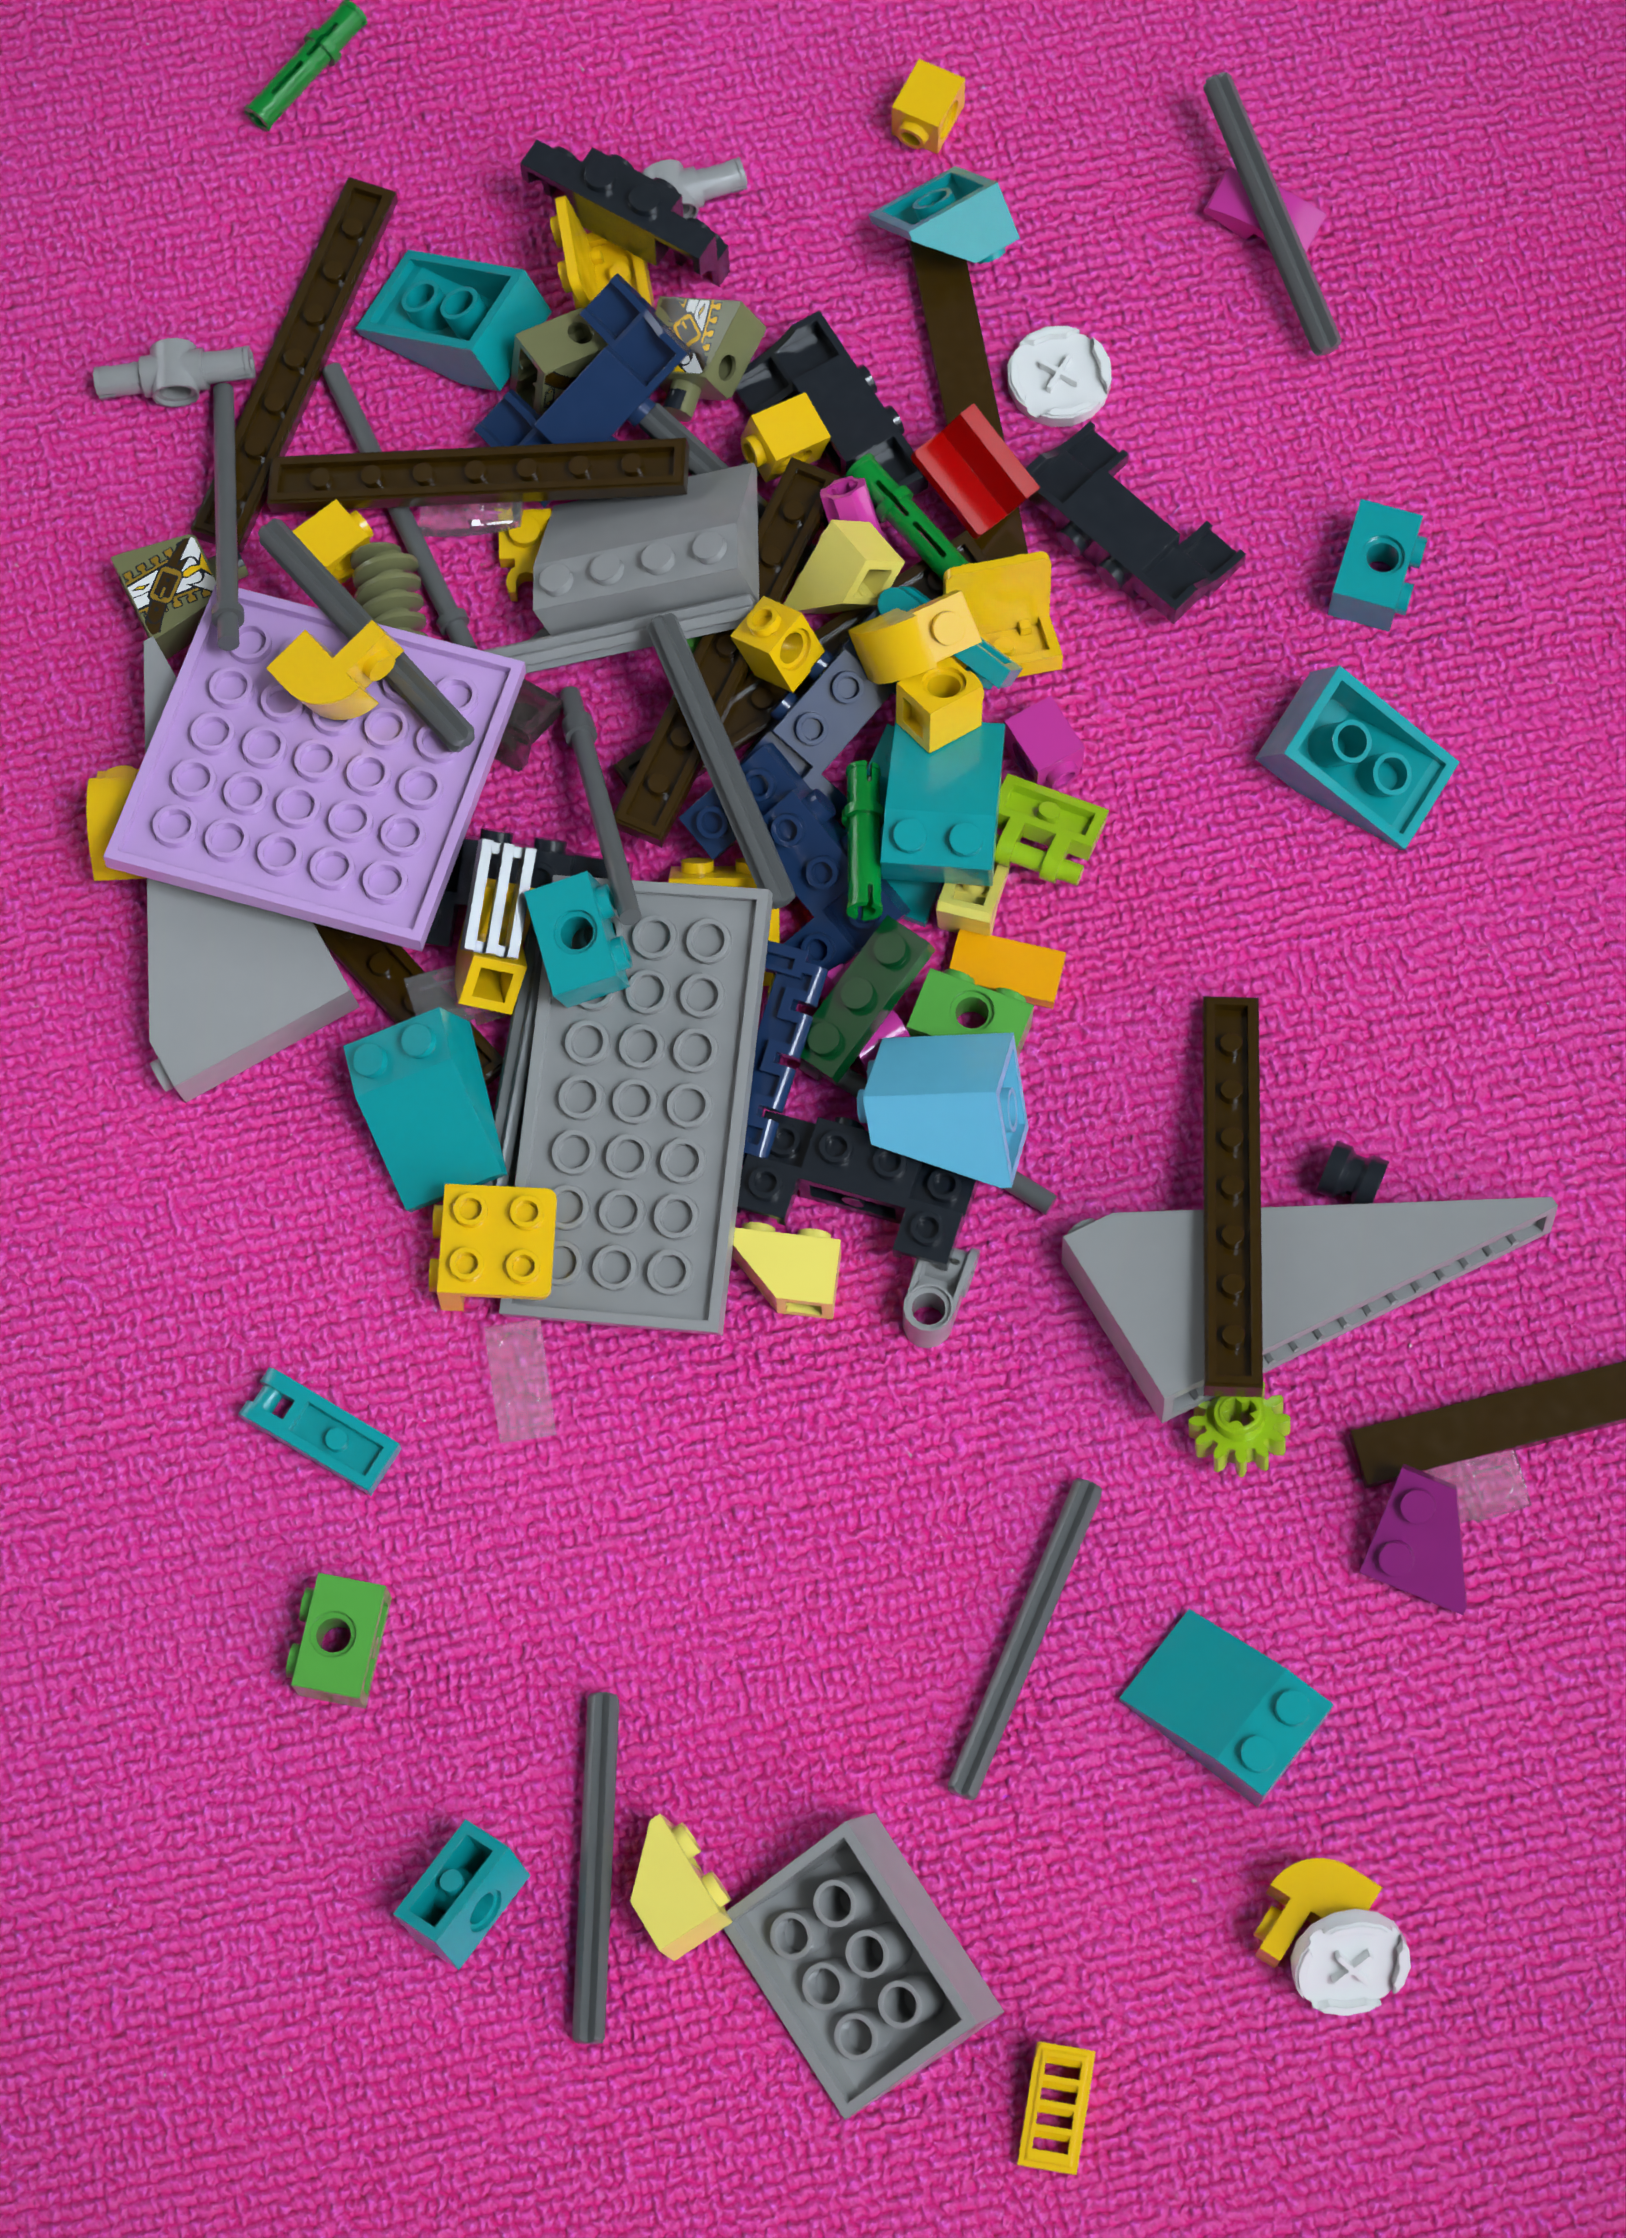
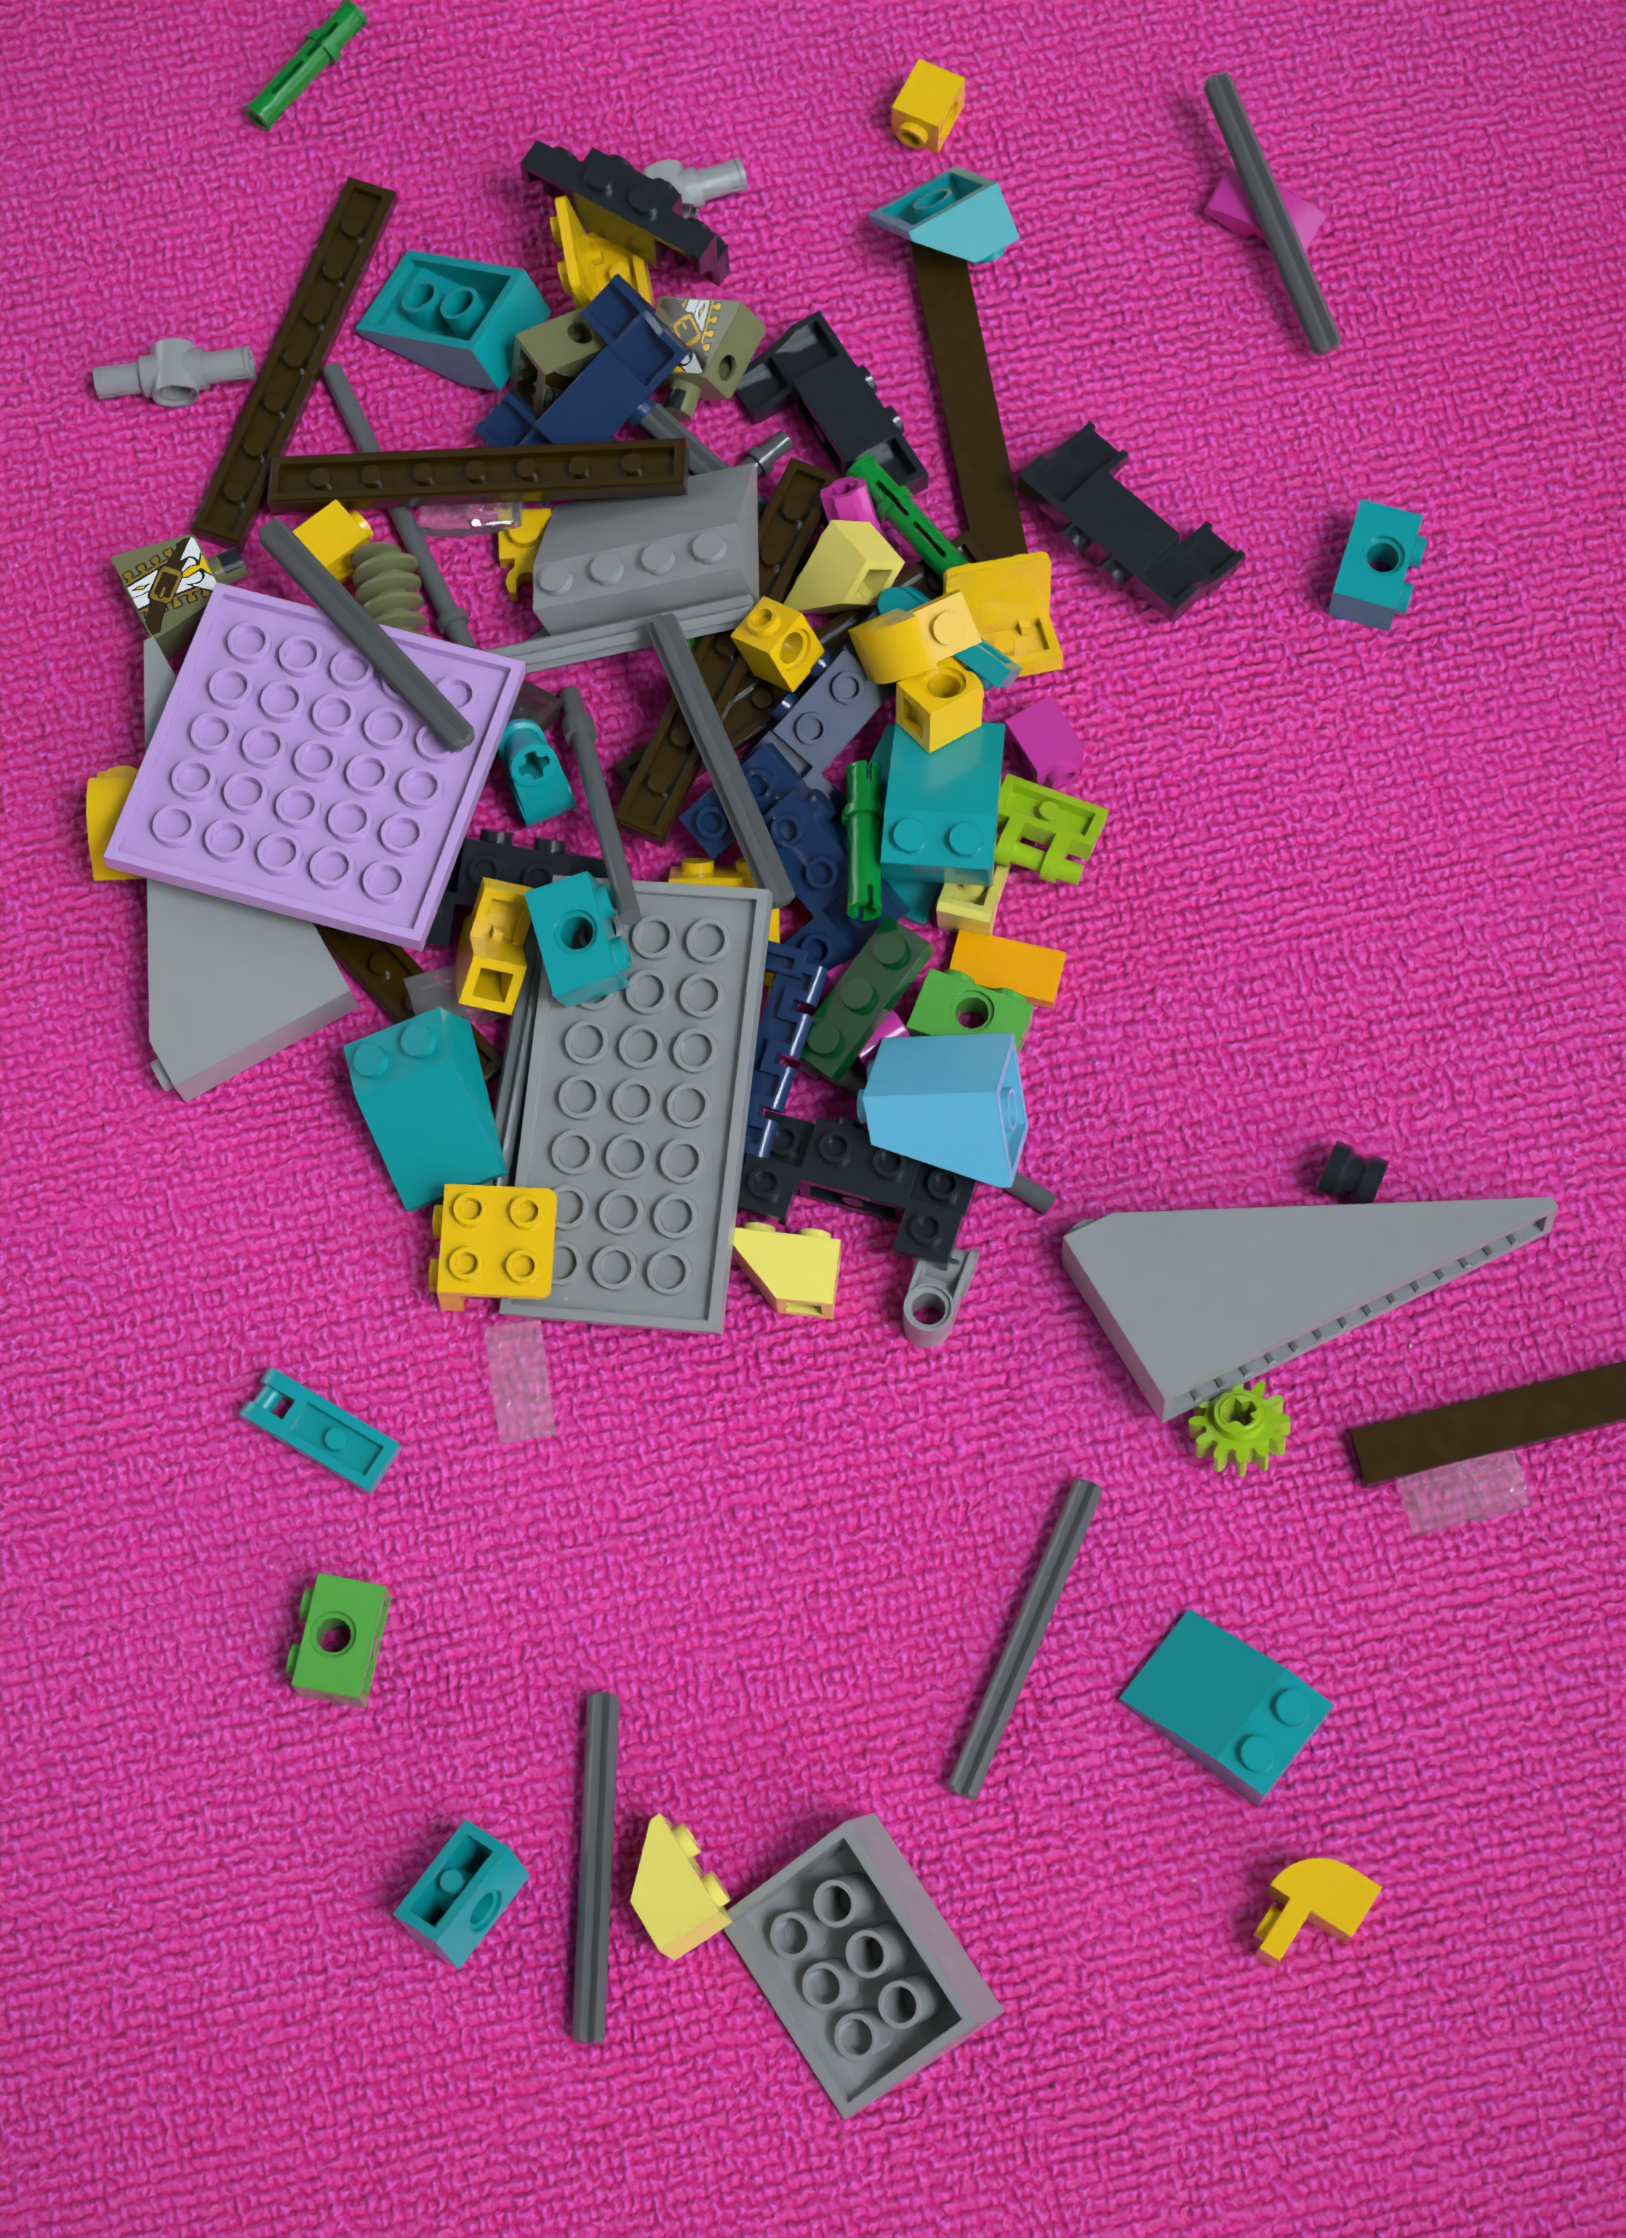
dark grey bar [211,383,244,651] -> none
yellow brick [266,620,404,720] -> none
tile [460,838,537,960] -> none
yellow brick [741,392,831,483] -> none
red panel [911,403,1040,539] -> none
white tile [1007,326,1112,427] -> none
yellow slope [1017,2042,1096,2176] -> none
dark brown tile [1202,996,1263,1397] -> none
teal slope [1255,665,1460,850] -> none
white tile [1290,1909,1411,2016] -> none
magenta wing [1359,1464,1467,1615] -> none
none -> teal piece [497,718,577,828]

